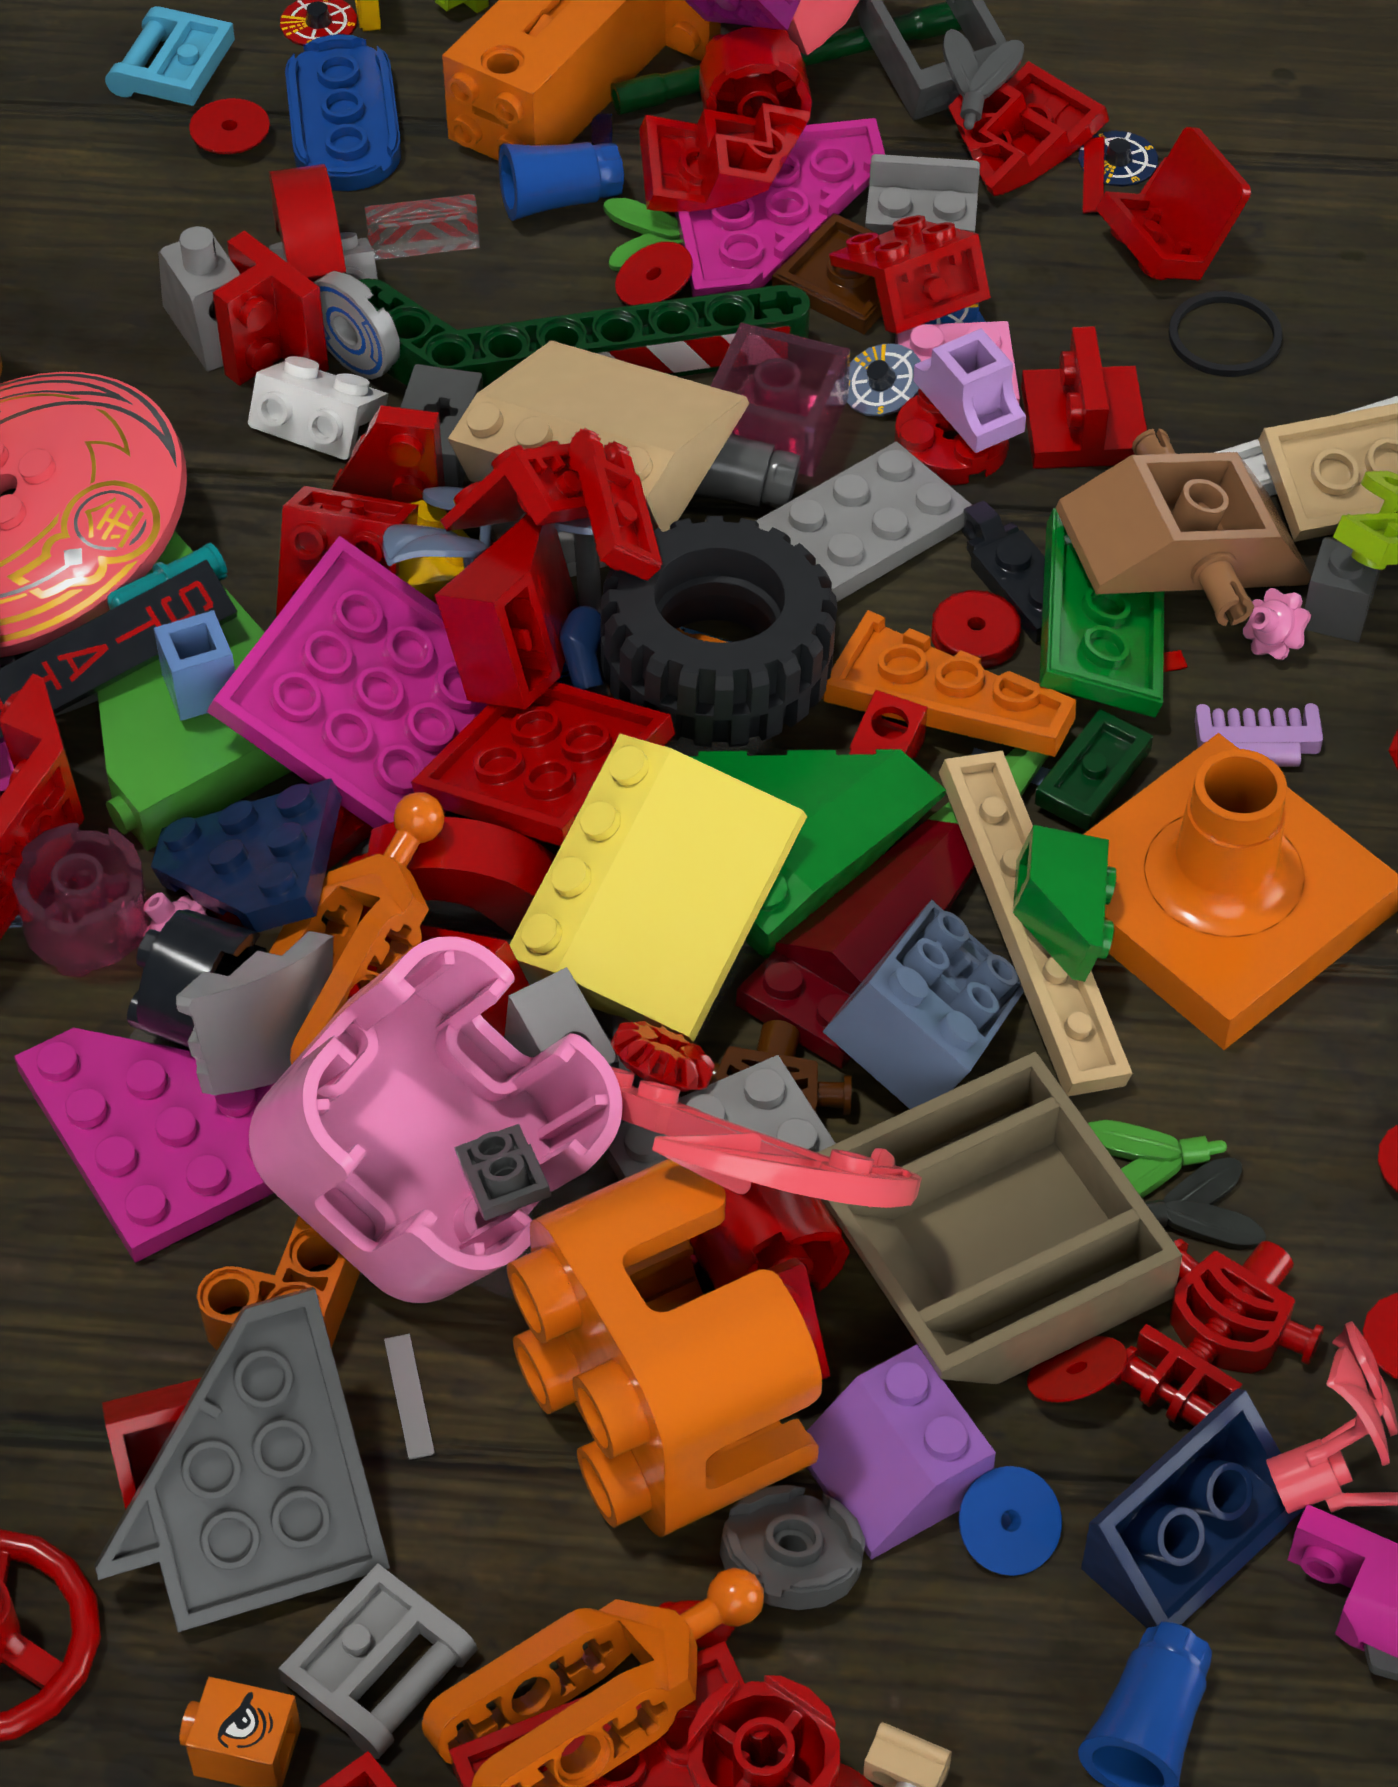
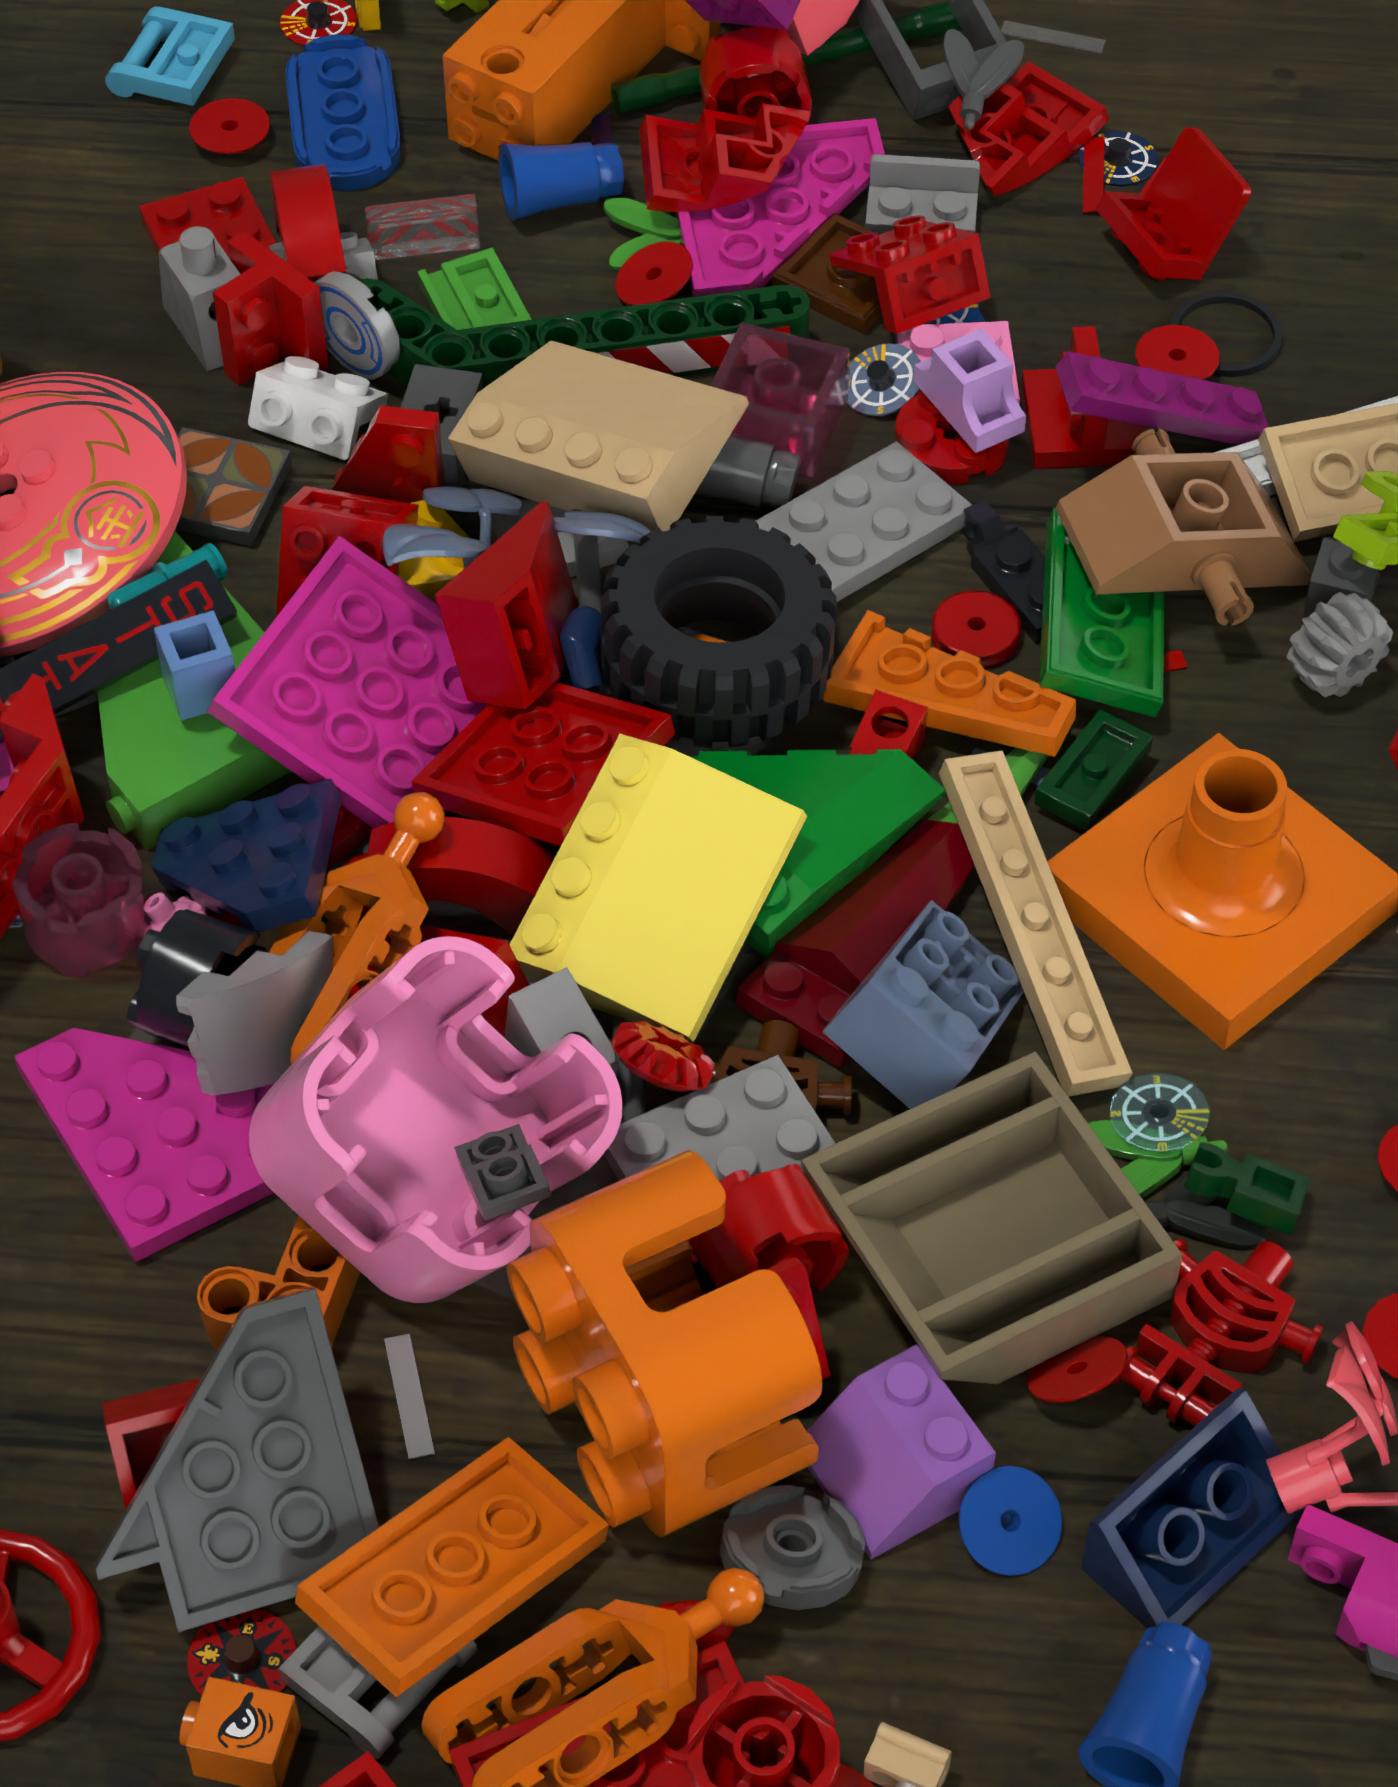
red bracket [440,441,589,531] -> none
red hinge [567,428,662,581] -> none
coral piece [611,1066,922,1208] -> none
green slope [1013,825,1116,982] -> none
lavender piece [1194,703,1323,767] -> none
bright pink plant [1243,588,1311,660] -> none
none -> red plate [139,177,276,257]
none -> tile [175,427,292,547]
none -> piece [187,1609,297,1697]
none -> orange plate [295,1437,609,1698]
none -> bright green plate [417,247,532,330]
none -> clear piece [1001,20,1106,53]
none -> magenta plate [1055,351,1269,445]
none -> clear light blue piece [1109,1073,1210,1152]
none -> red piece [1135,324,1220,380]
none -> dark green plate [1184,1142,1311,1235]
none -> light grey gear [1286,592,1393,697]

